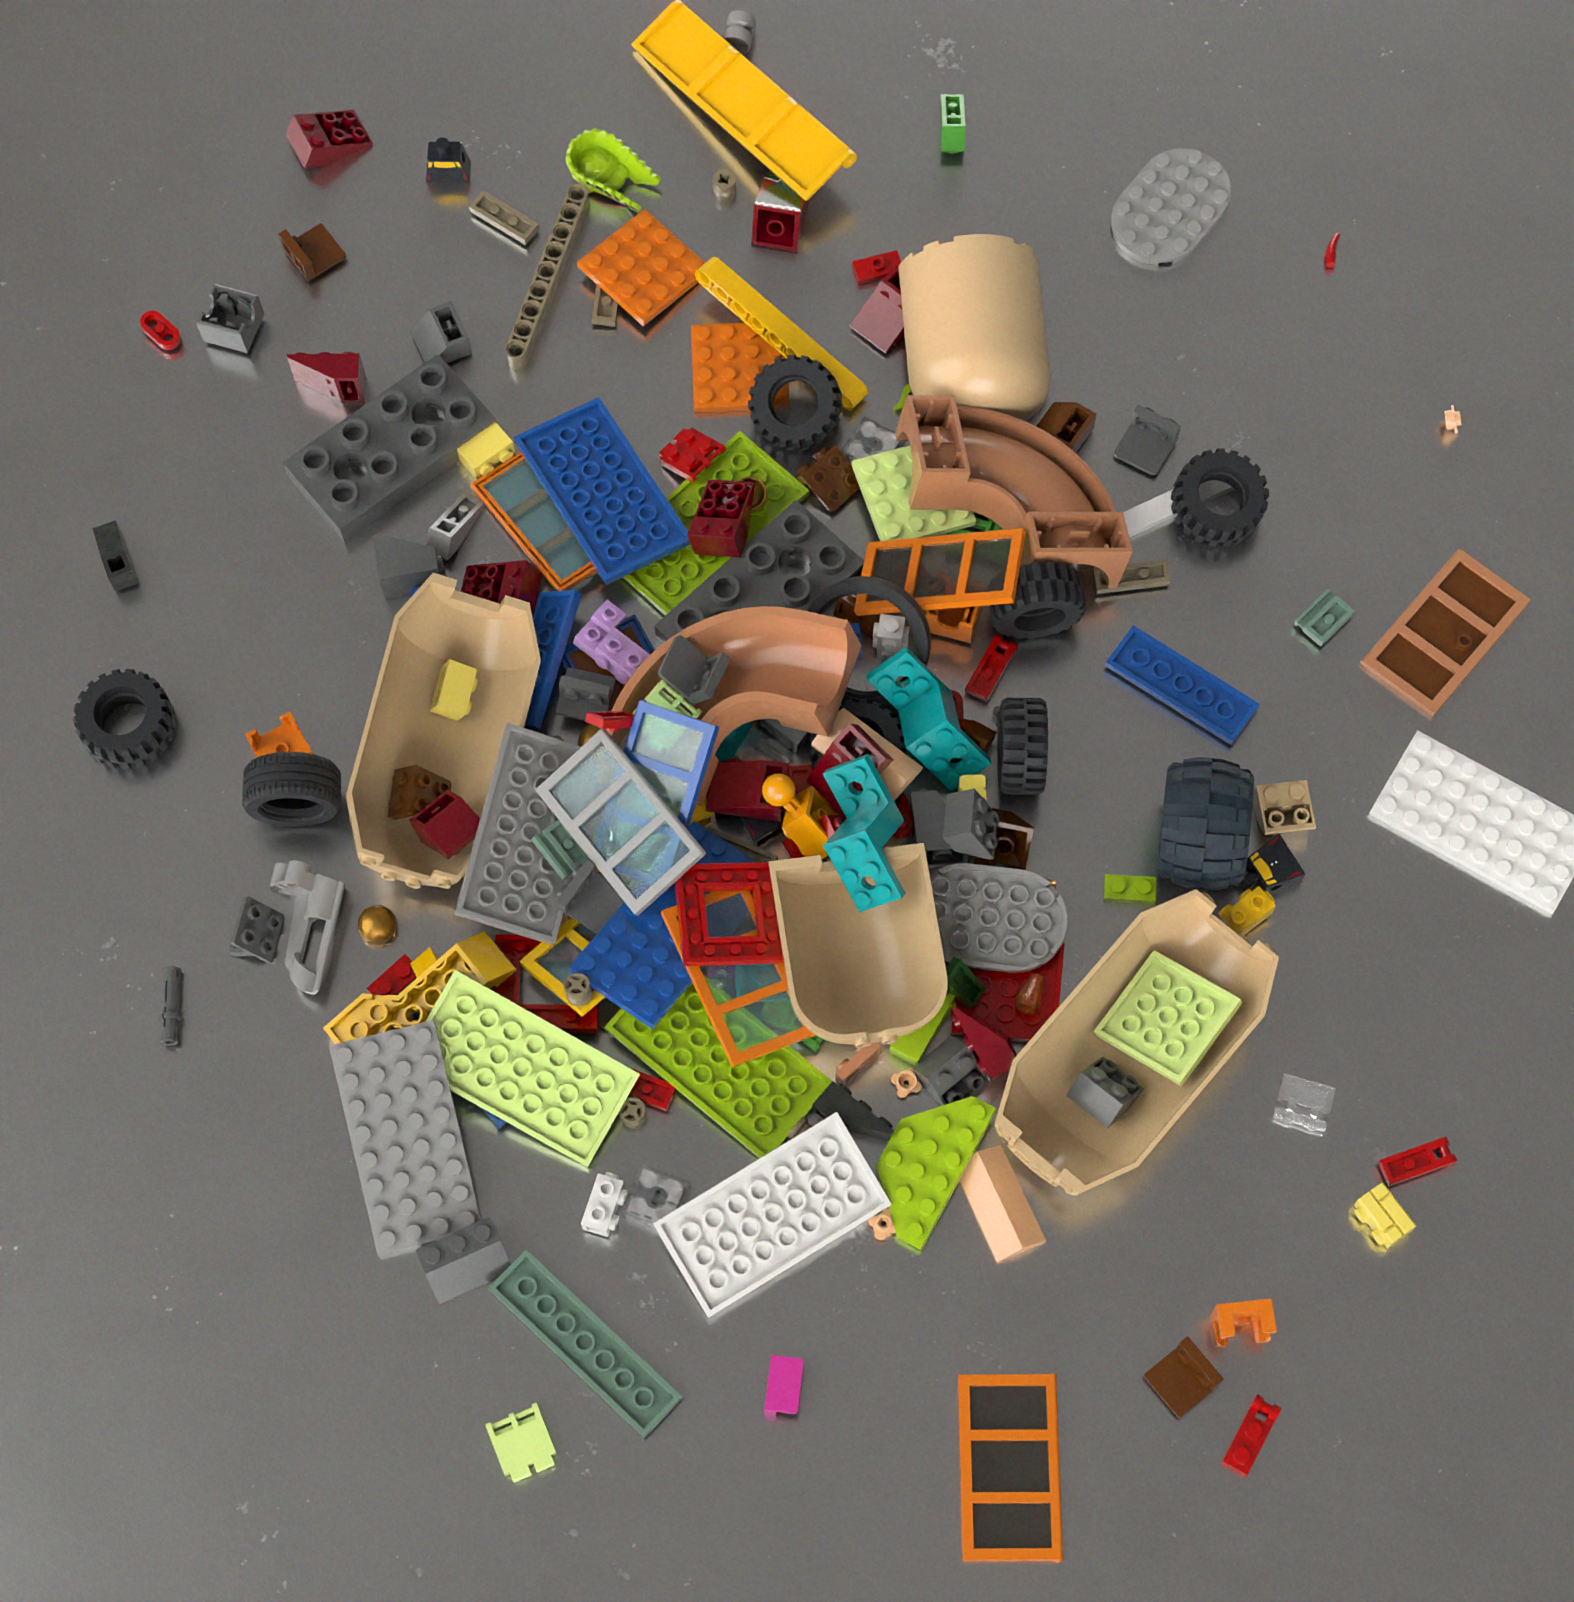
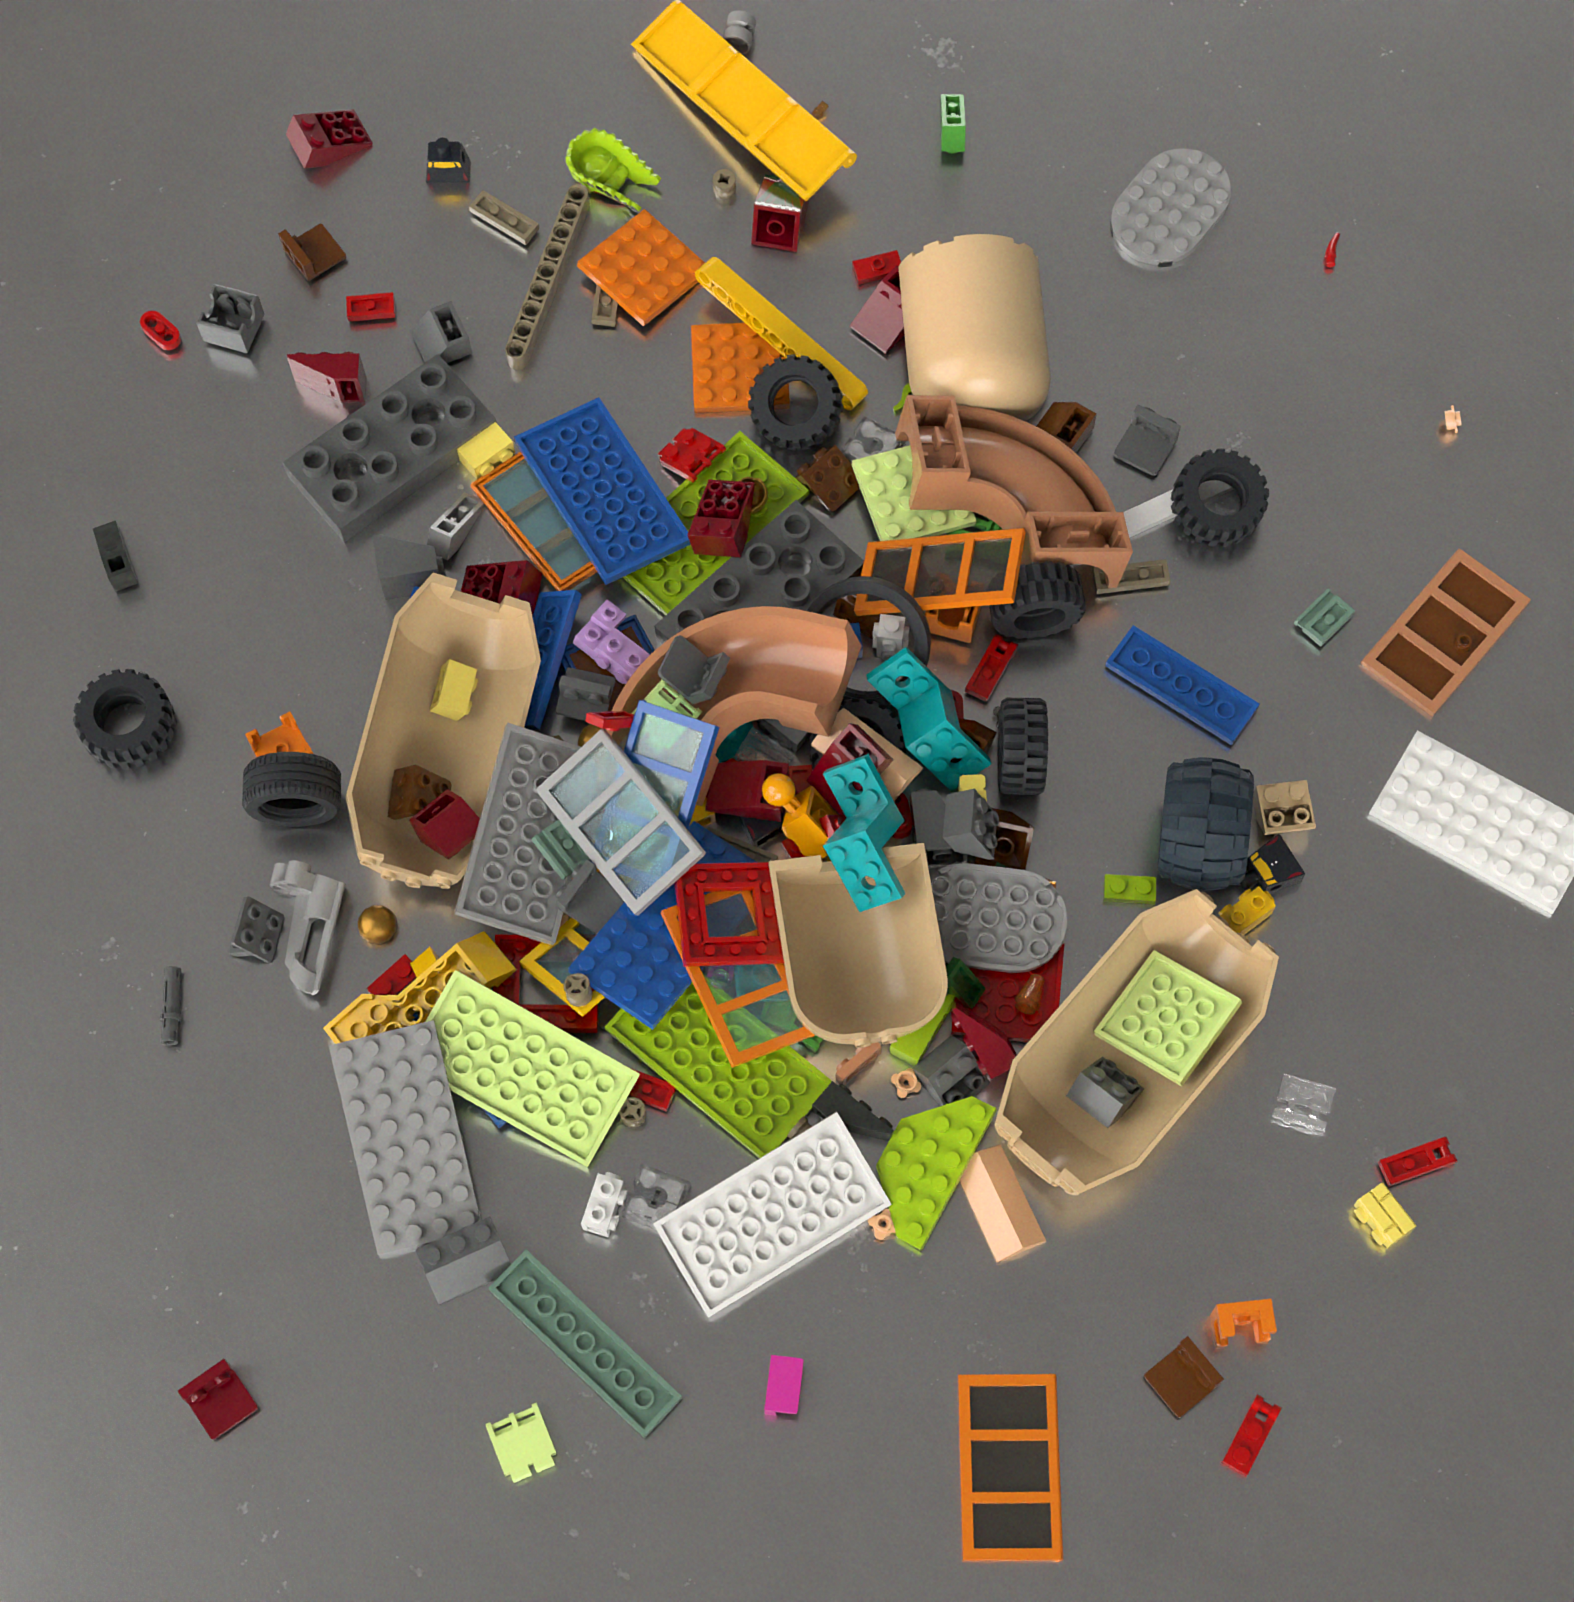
none -> dark red bracket [178,1359,258,1440]
none -> red plate [346,292,396,322]
none -> clear orange helmet [811,101,829,120]

